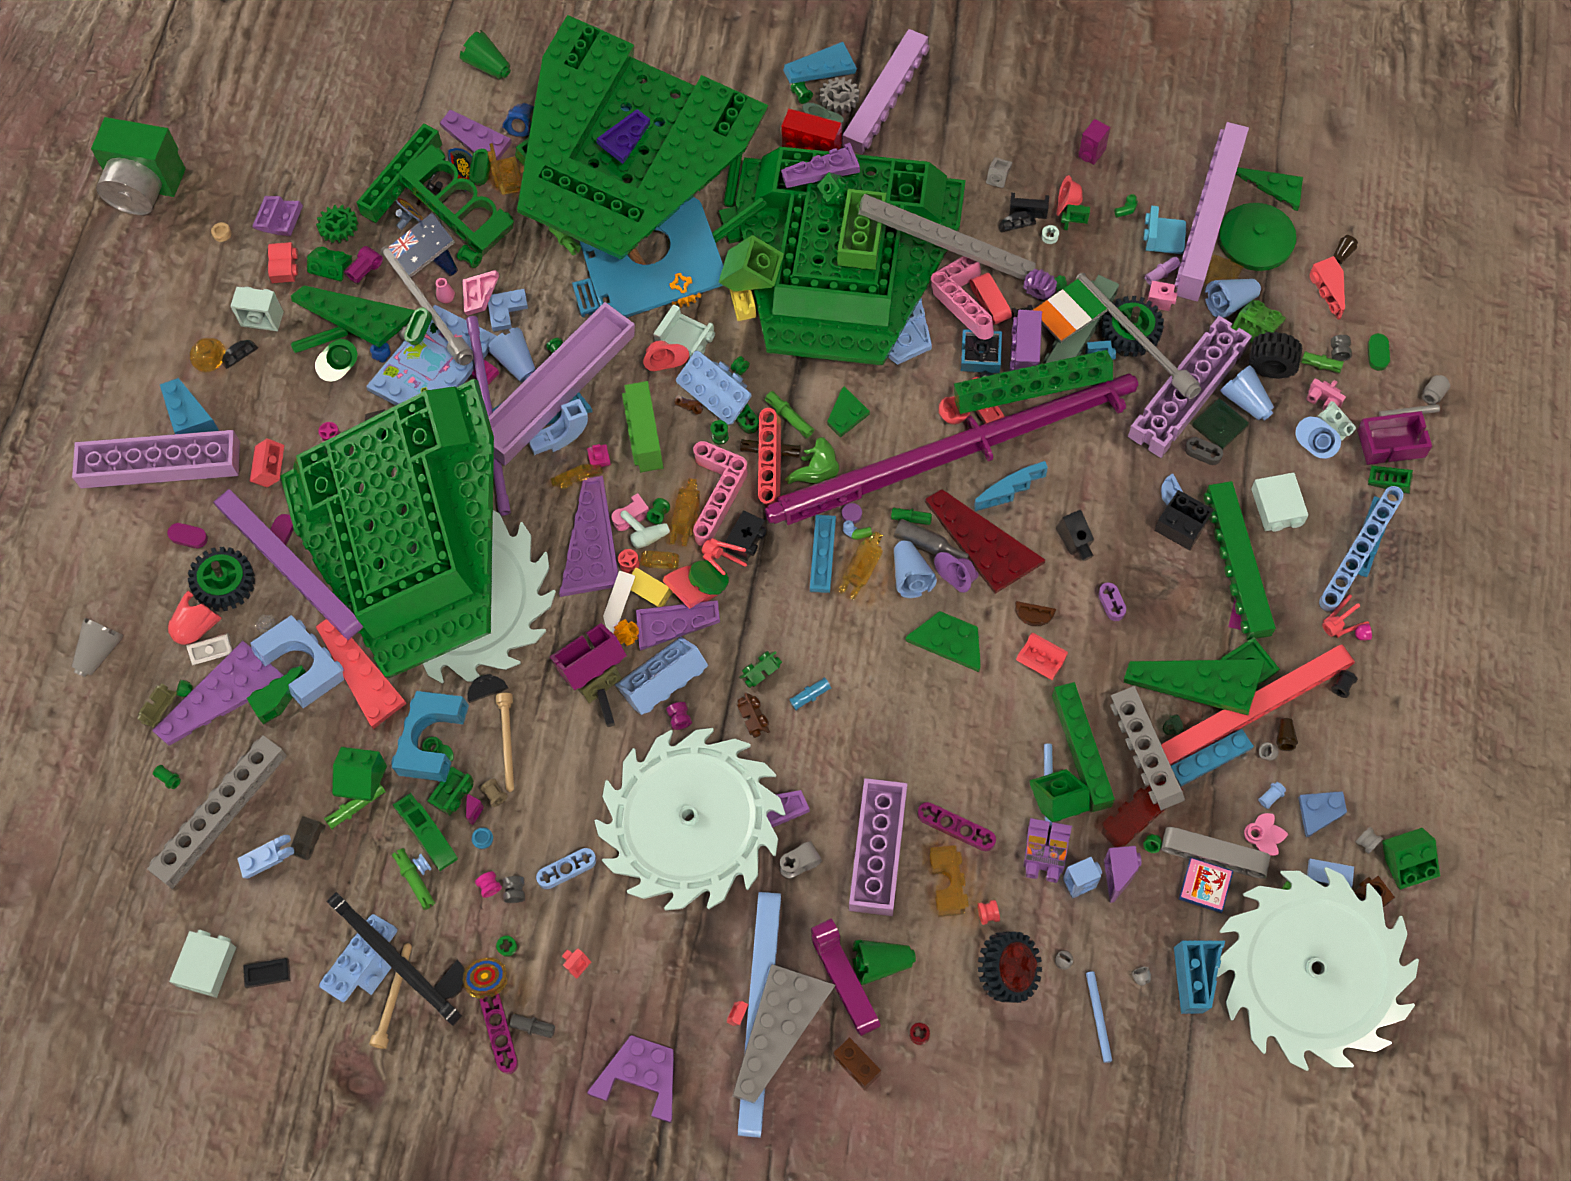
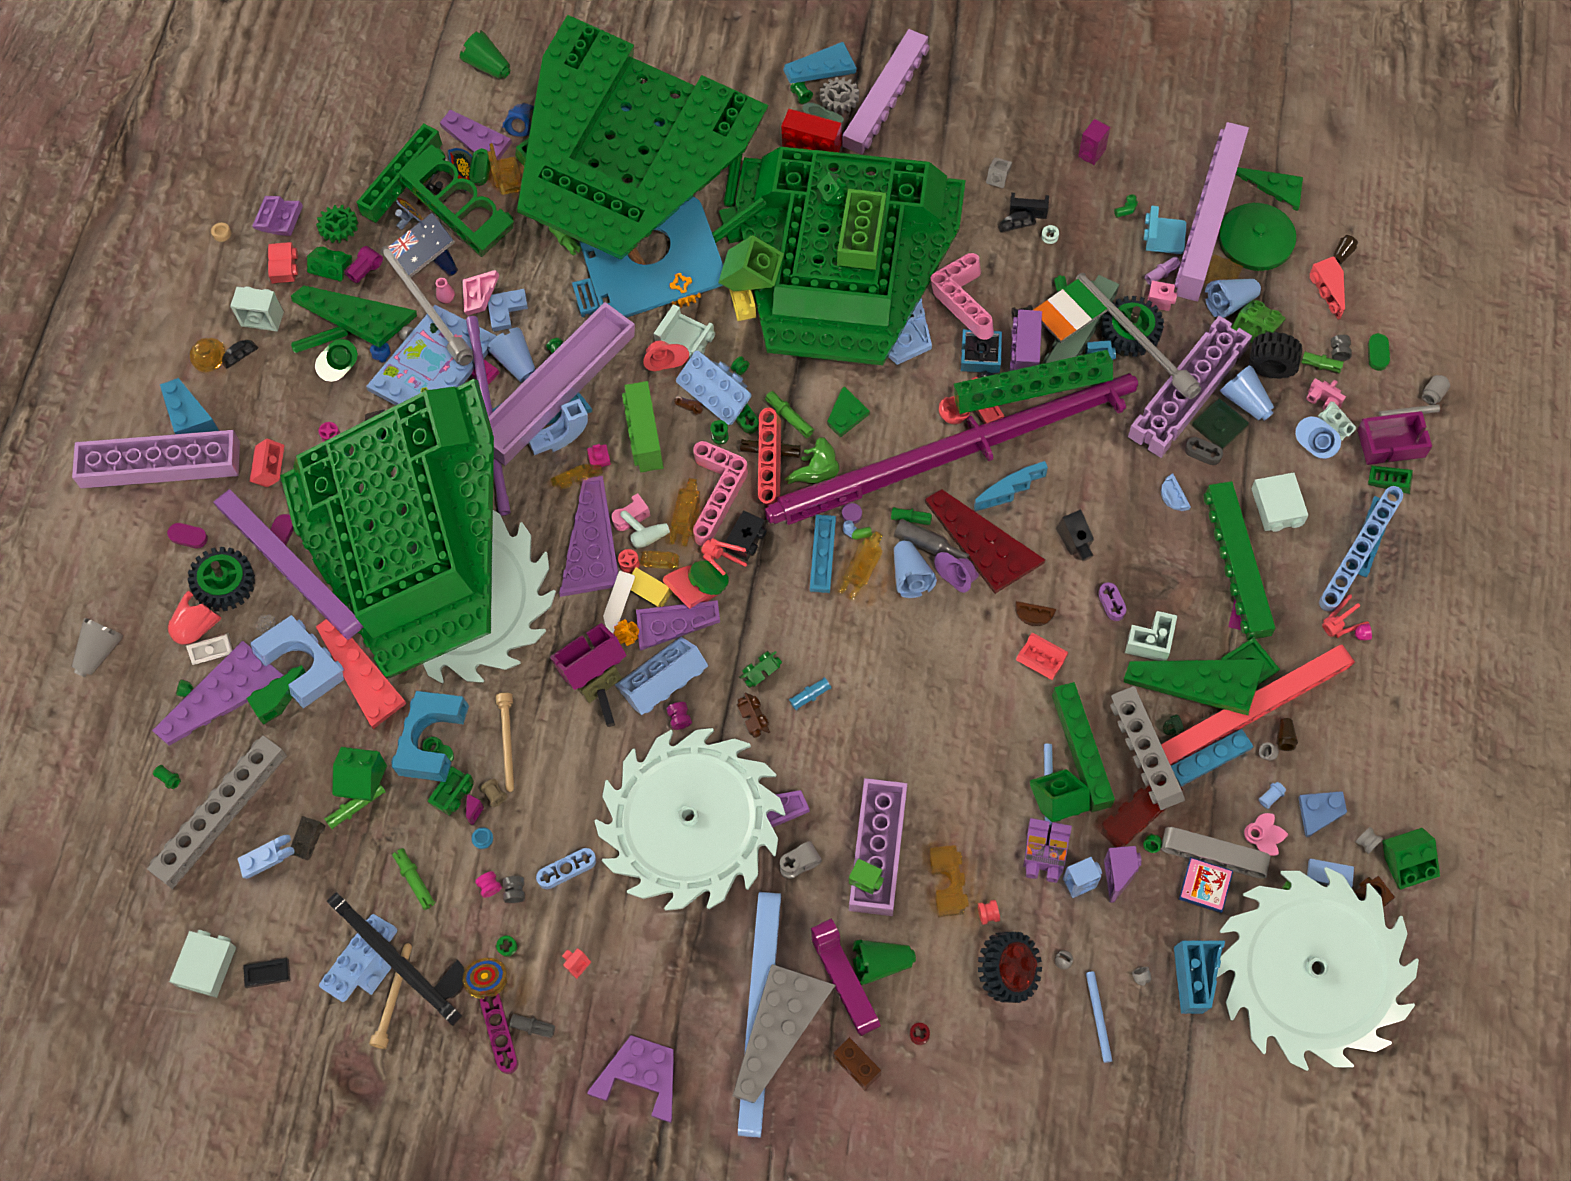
piece [91,117,186,215] -> none
olive hinge [137,683,177,728] -> none
green slope [393,793,458,871] -> none
green tile [404,307,432,345] -> none
light blue bush [412,854,432,875] -> none
green bush [457,245,482,268] -> none
black tile [467,674,509,703] -> none
dark purple wing [597,109,650,164] -> none
green bush [647,498,670,524] -> none
coral tile [727,1001,749,1026] -> none
medium lavender wing [781,142,860,188] -> none
light grey plate [858,194,1036,281] -> none
green wing [906,611,981,672] -> none
magenta beam [917,802,996,852] -> none
coral beam [970,273,1012,325] -> none
medium lavender gear [1023,269,1057,300] -> none
coral piece [1056,175,1083,216] -> none
green bracket [1061,204,1090,230] -> none
black slope [1154,490,1214,551] -> none
black bush [1331,670,1358,698] -> none
none -> bright green brick [849,858,884,895]
none -> light aqua brick [1125,611,1177,661]

